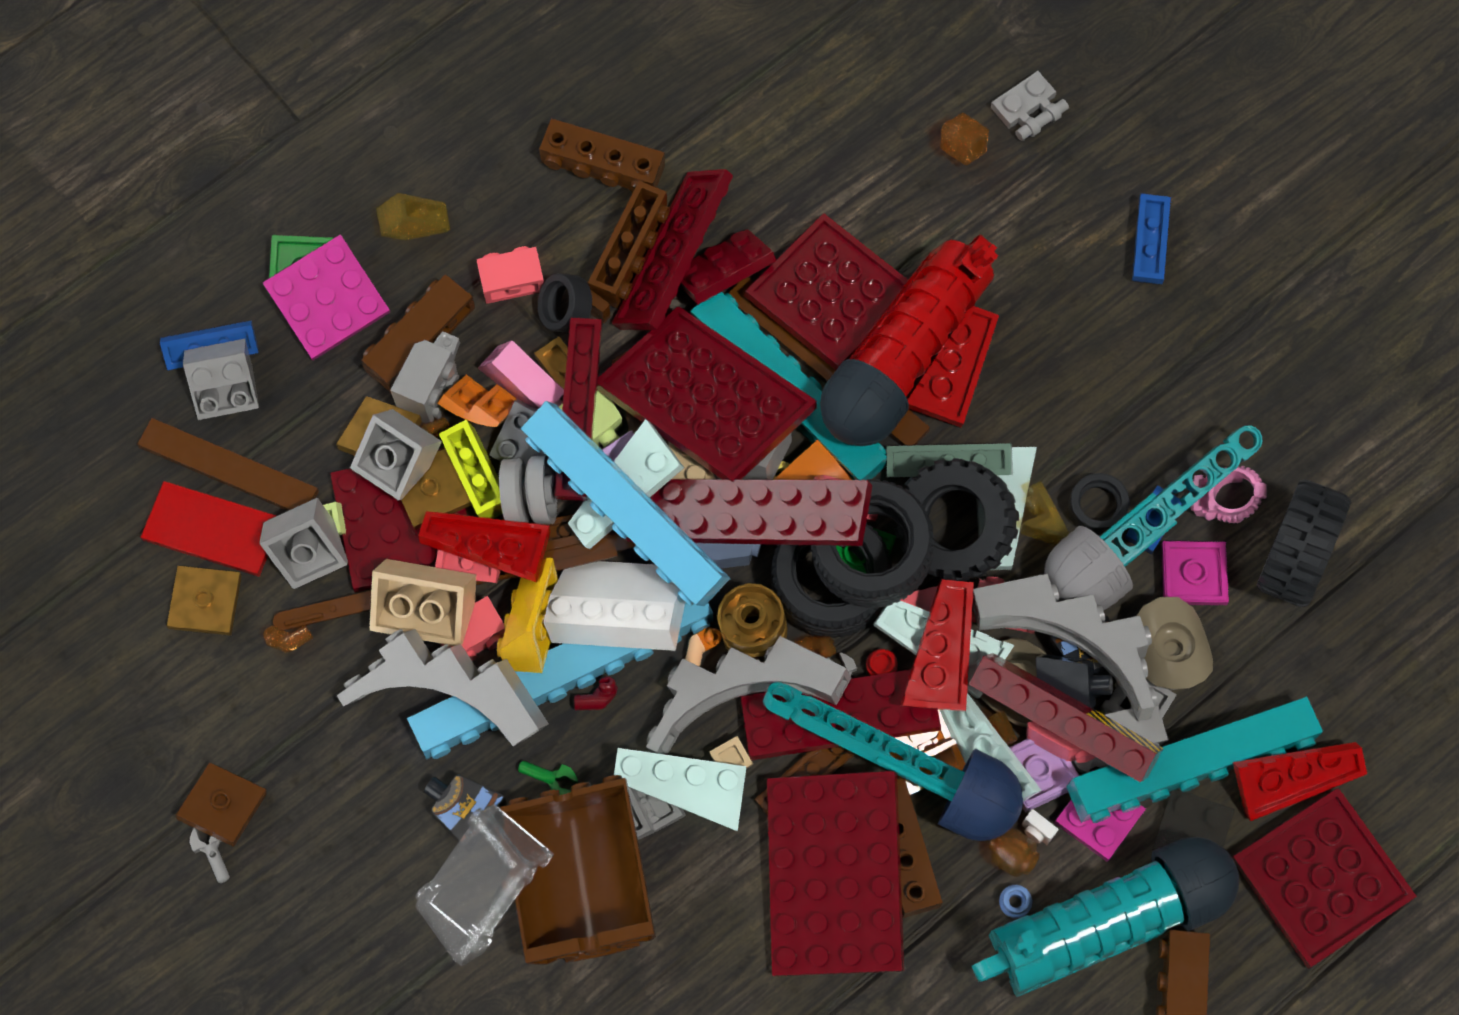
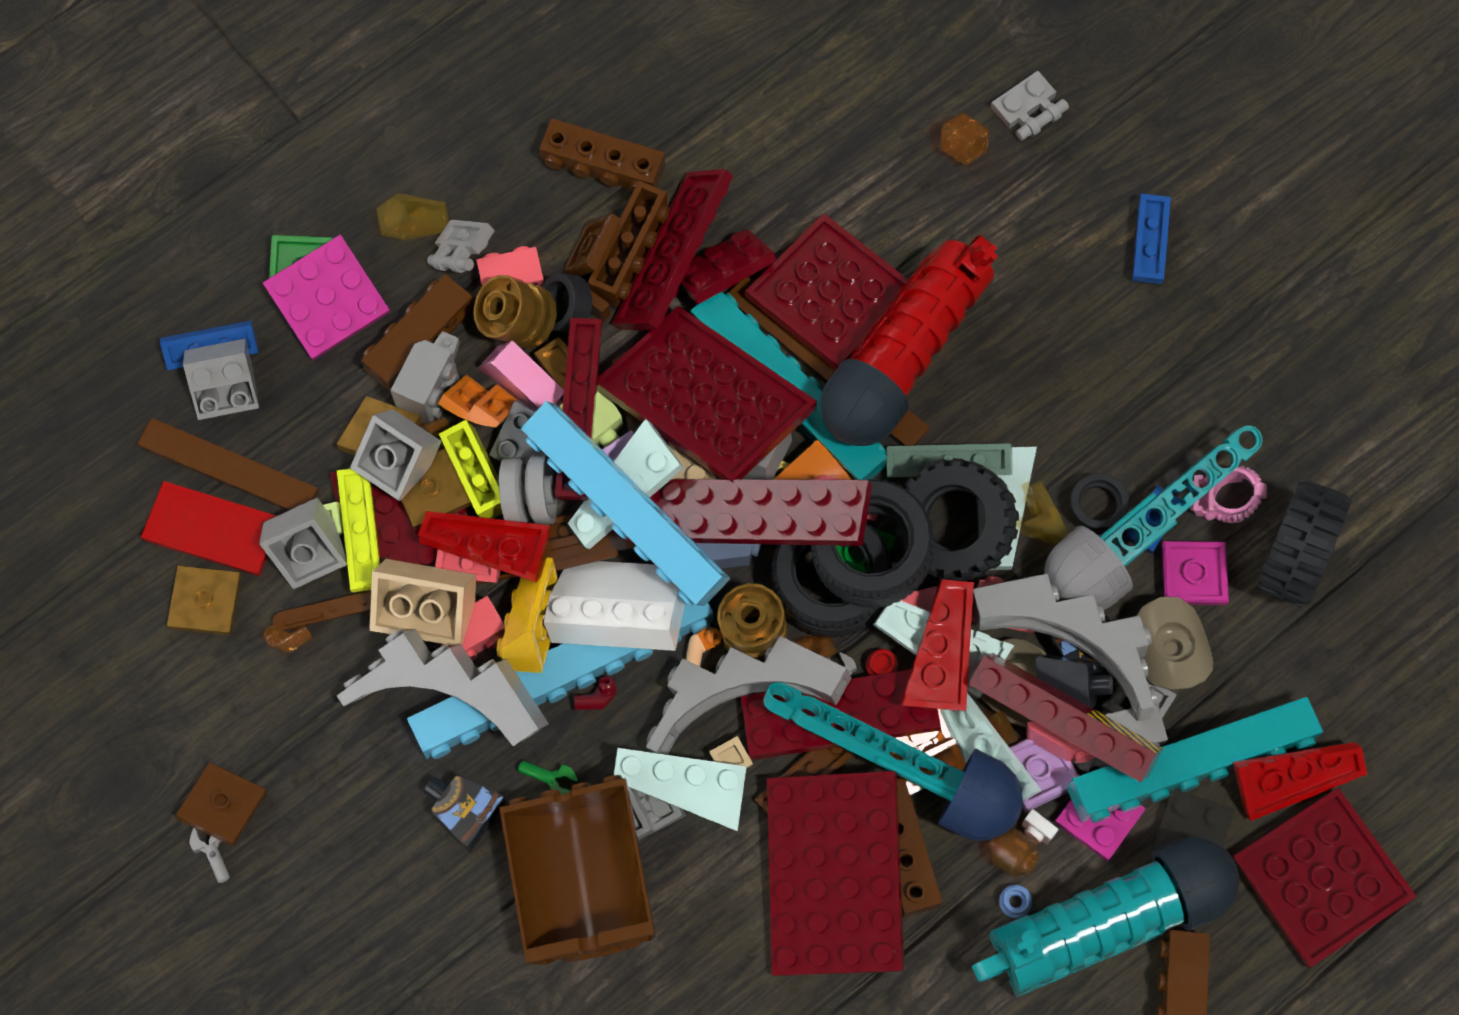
clear windscreen [415,804,554,967] -> none
red wing [908,306,999,428] -> none
none -> neon yellow tile [337,469,380,592]
none -> light grey plate [427,220,495,273]
none -> pearl gold wheel [474,275,557,349]
none -> reddish brown plate [562,213,621,276]

